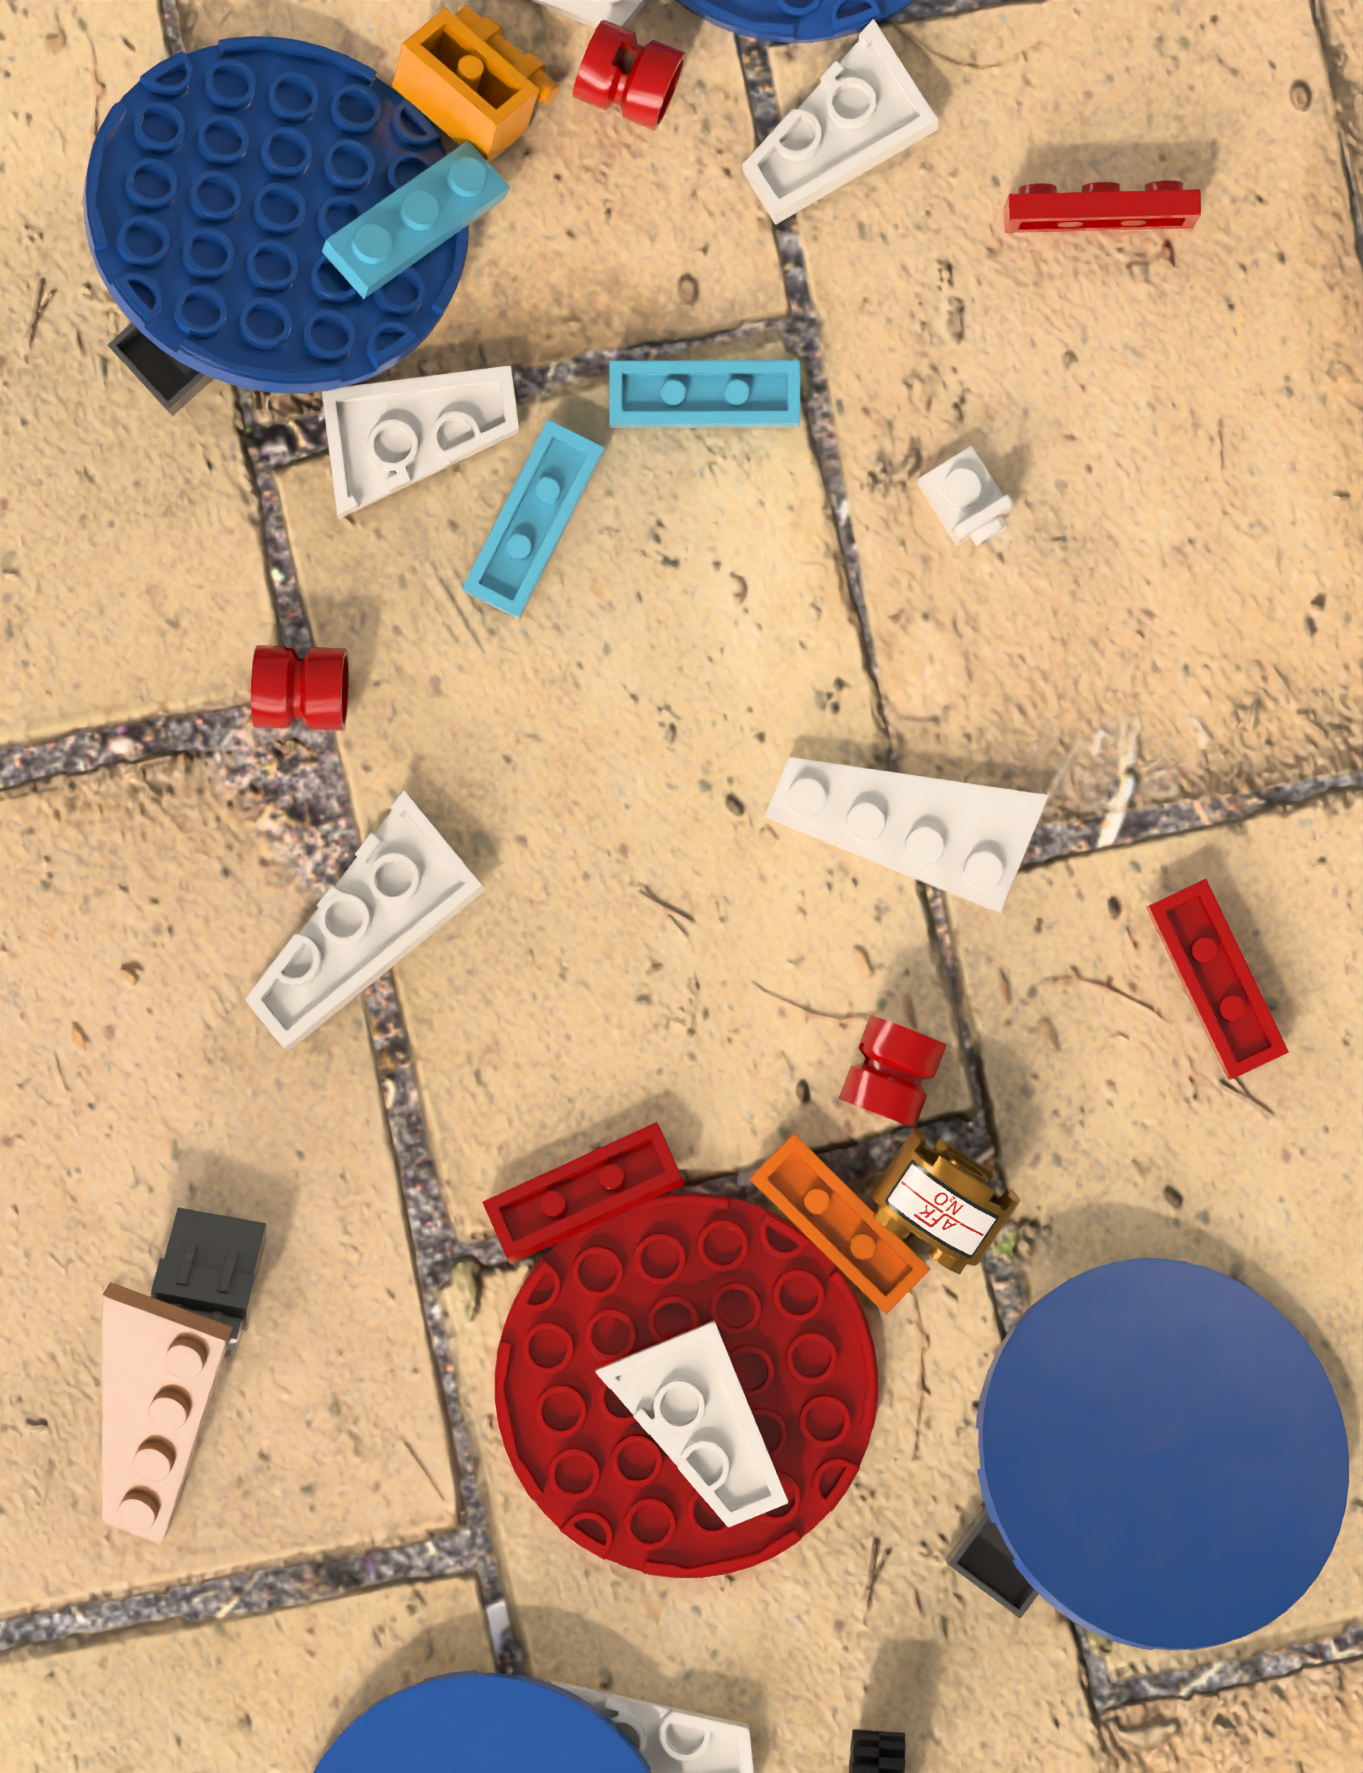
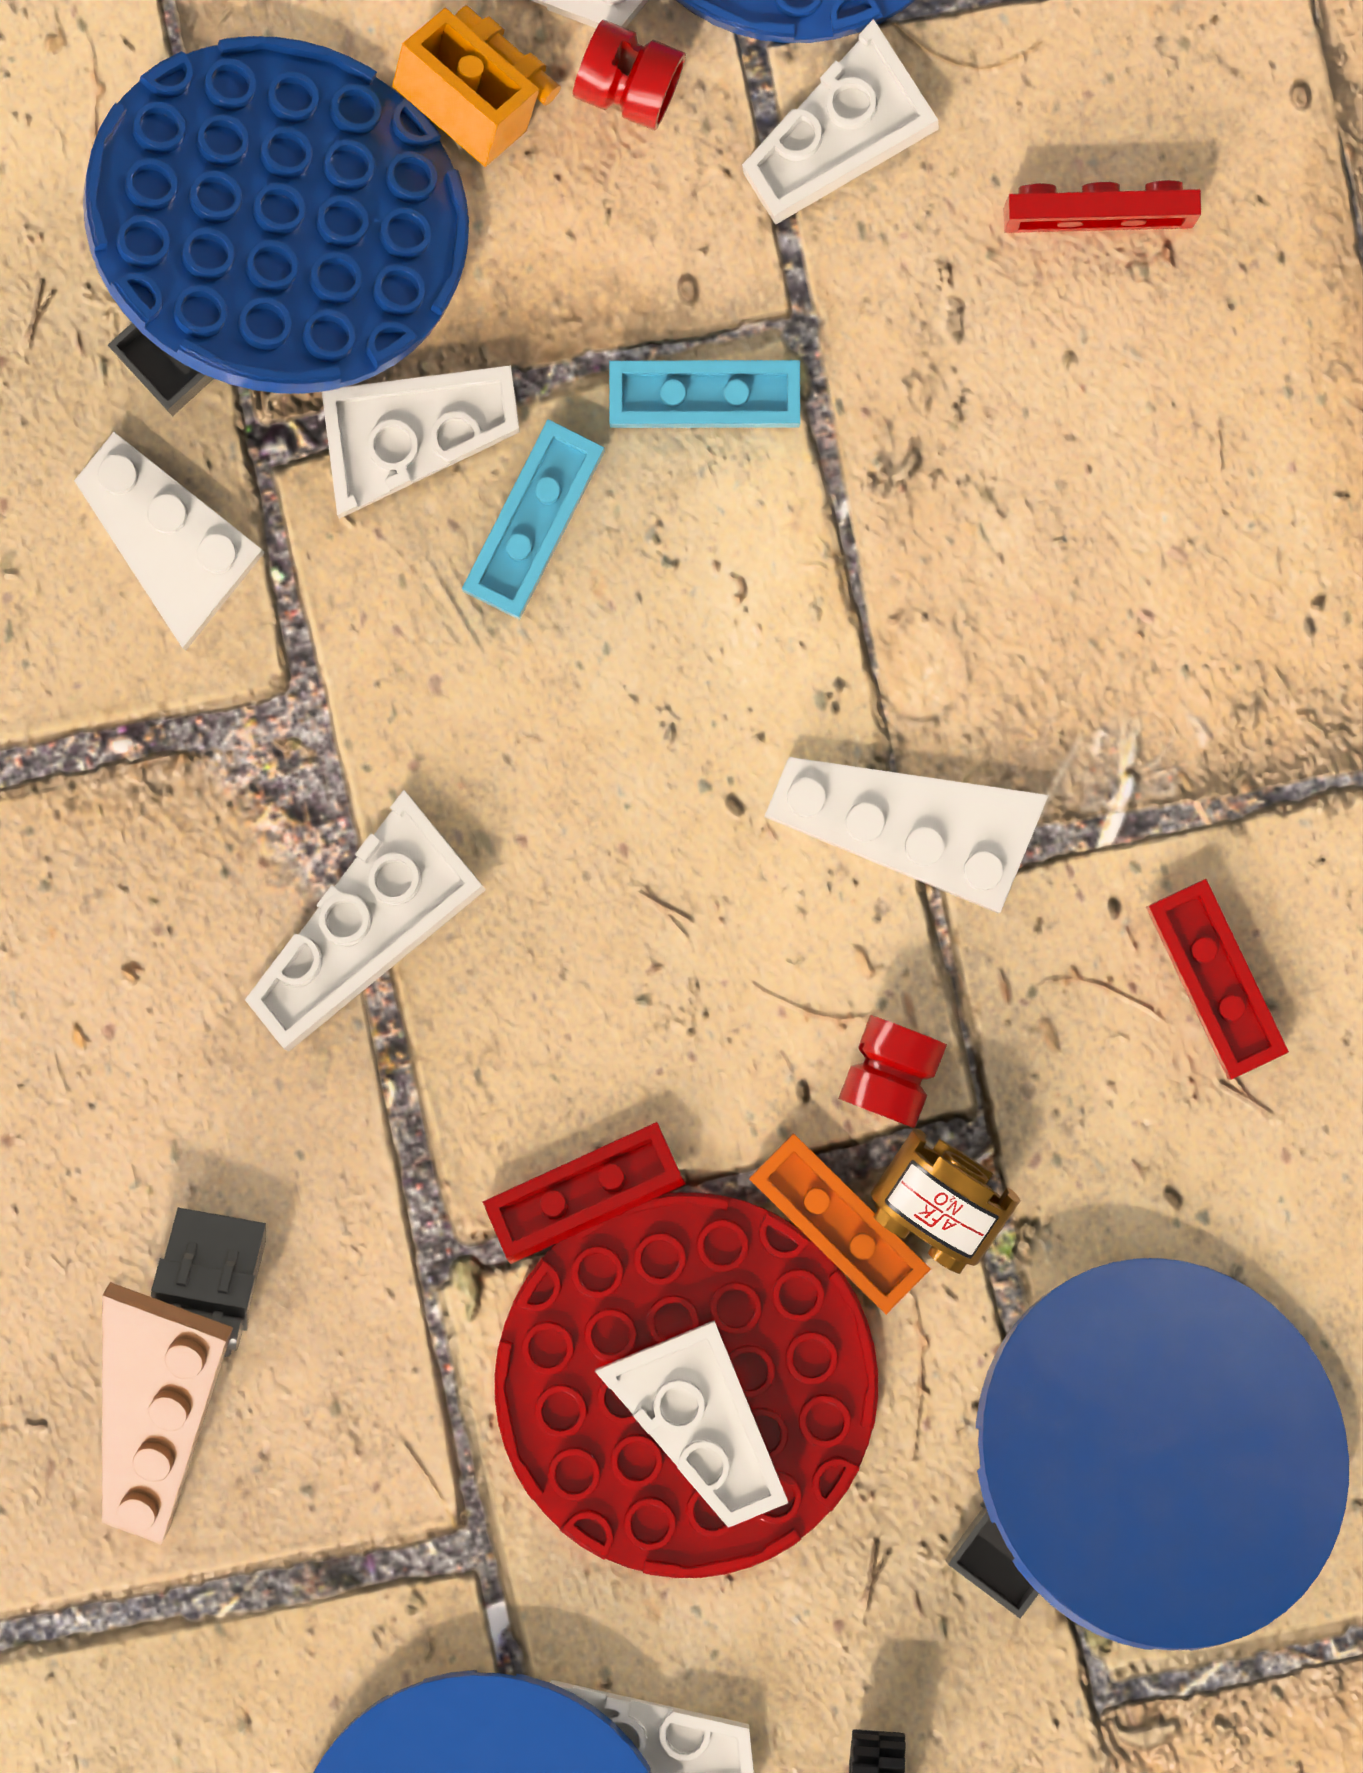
red wheel [251,645,349,731] -> none
medium azure plate [322,140,510,299] -> none
white bracket [917,445,1015,547] -> none
none -> white wing [74,432,265,651]

